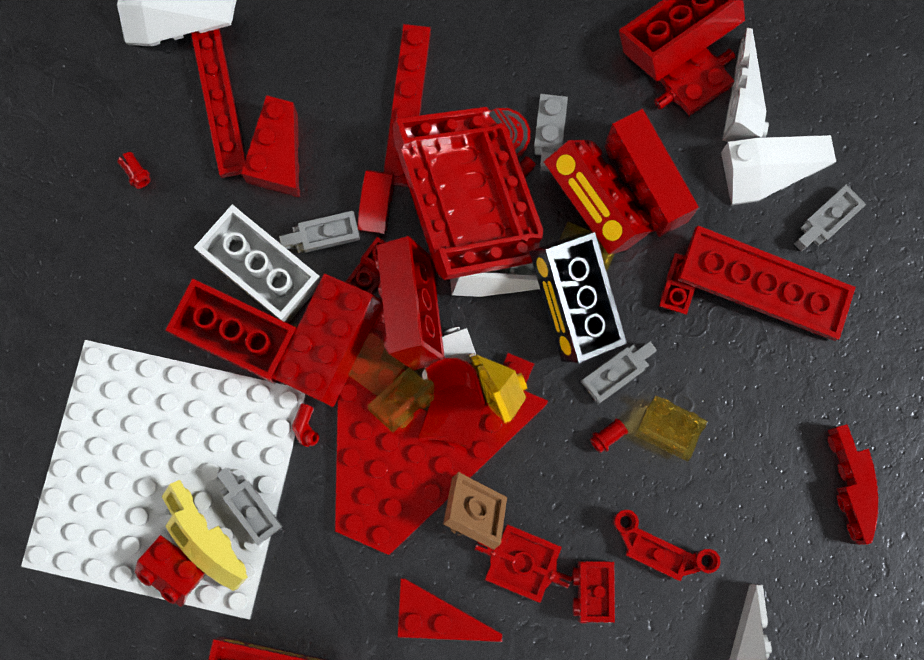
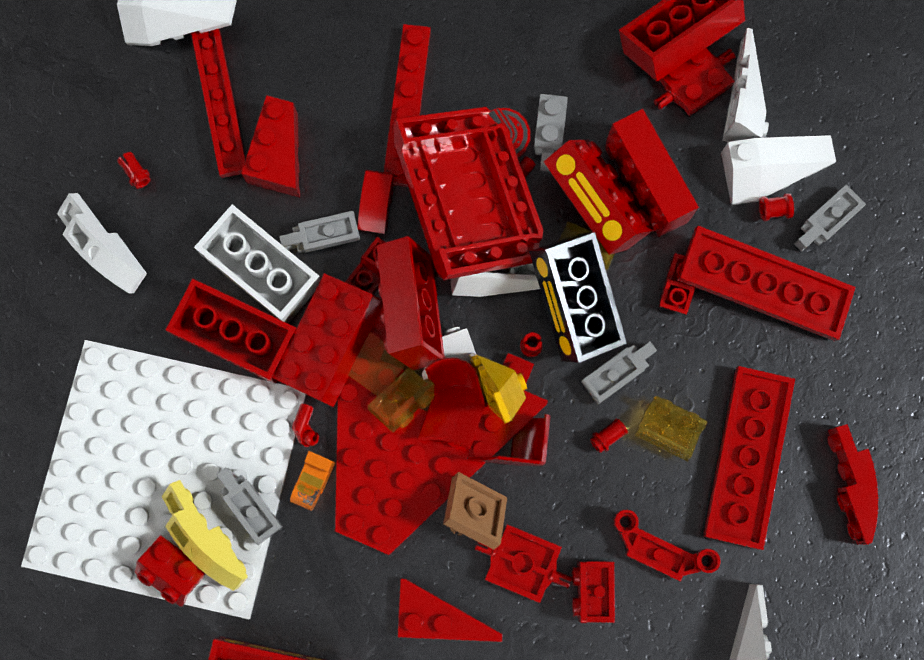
none -> white slope [57,193,147,294]
none -> orange leg [290,451,336,511]
none -> red piece [467,414,550,466]
none -> red pin [520,332,542,357]
none -> red plate [703,366,795,550]
none -> red bush [759,193,794,222]

